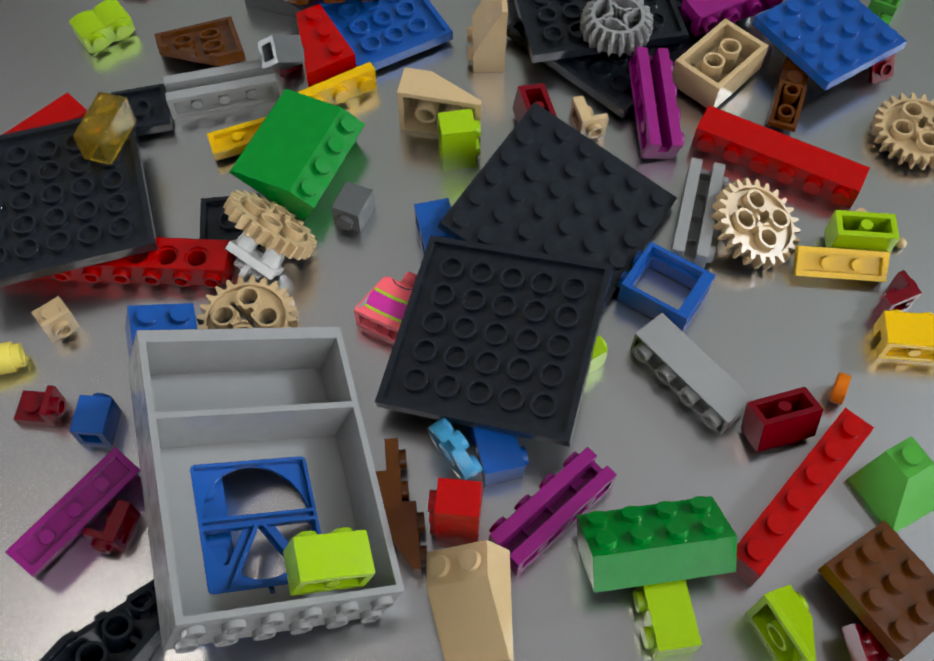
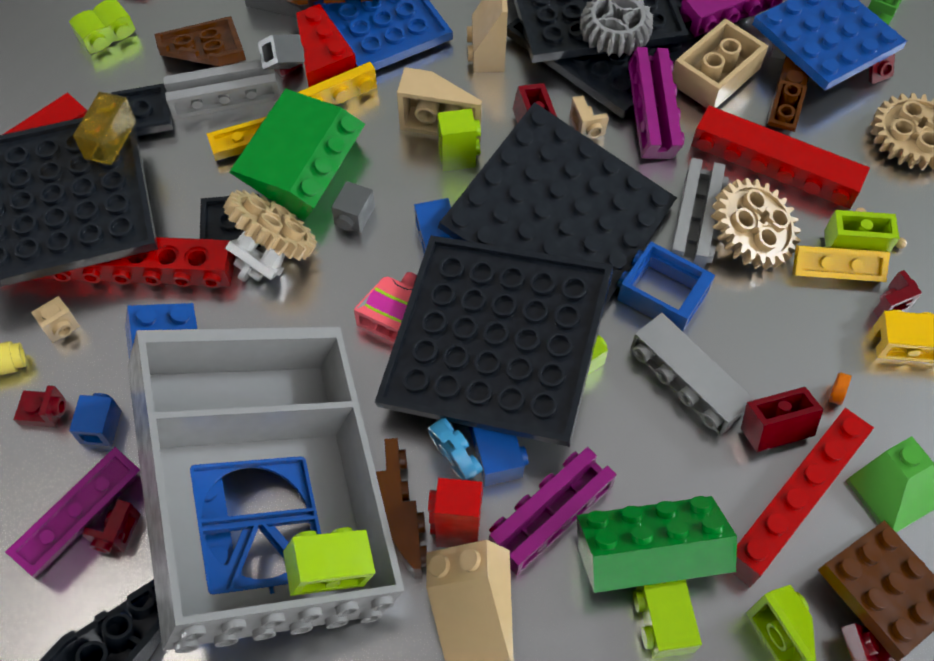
tan gear [196,275,299,329] -> none

